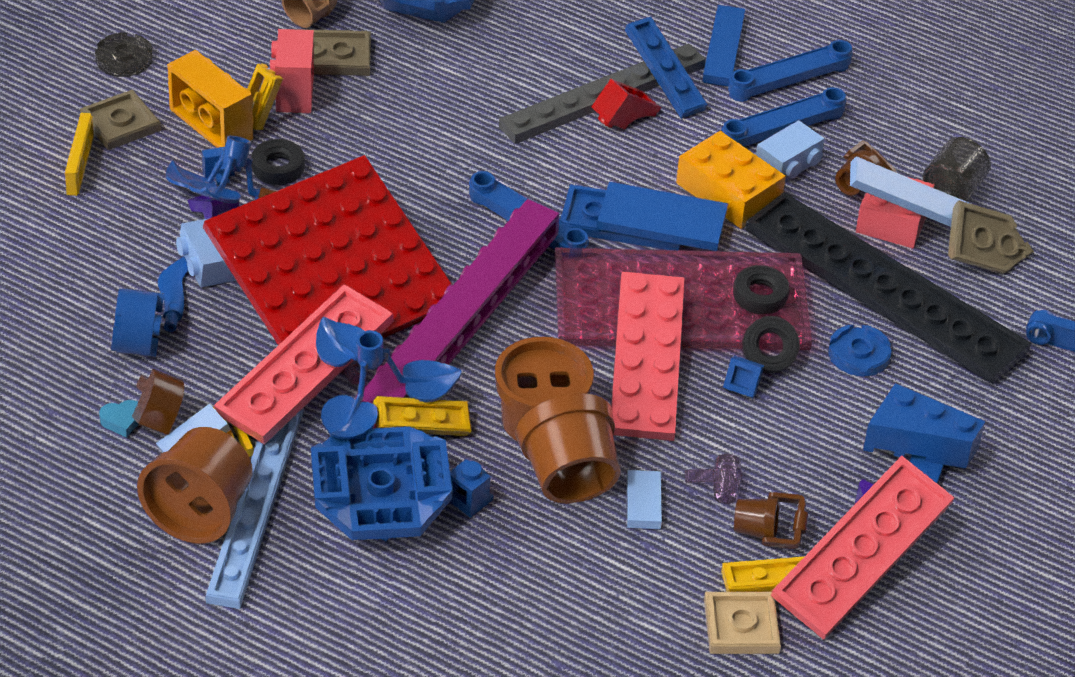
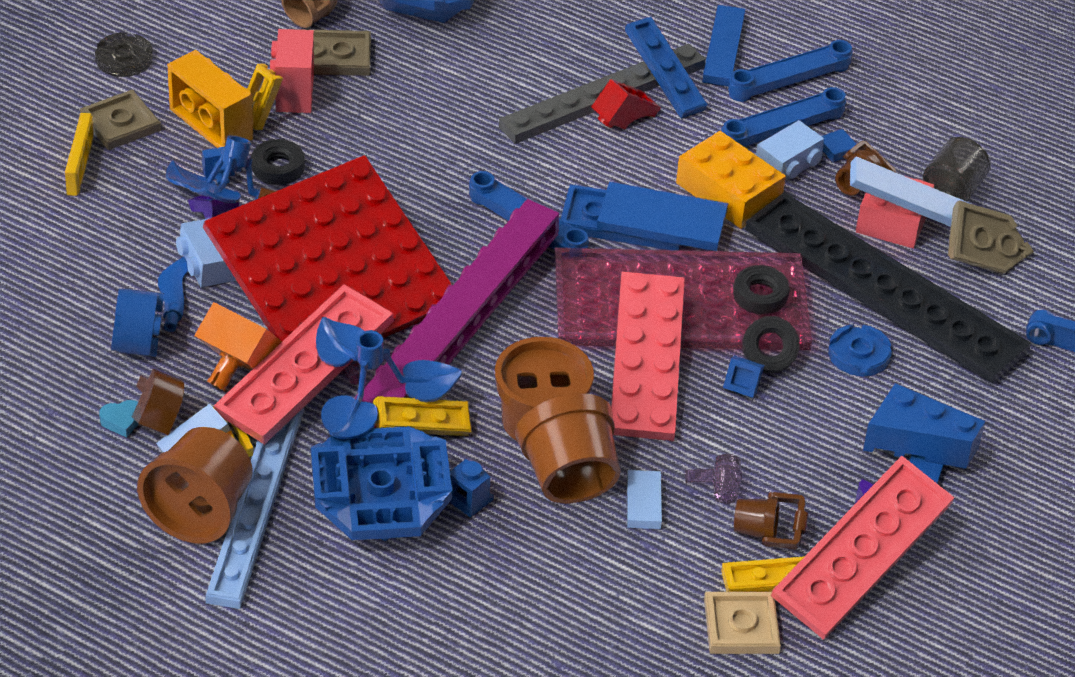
none -> orange brick [194,302,282,392]
none -> blue tile [822,129,856,162]

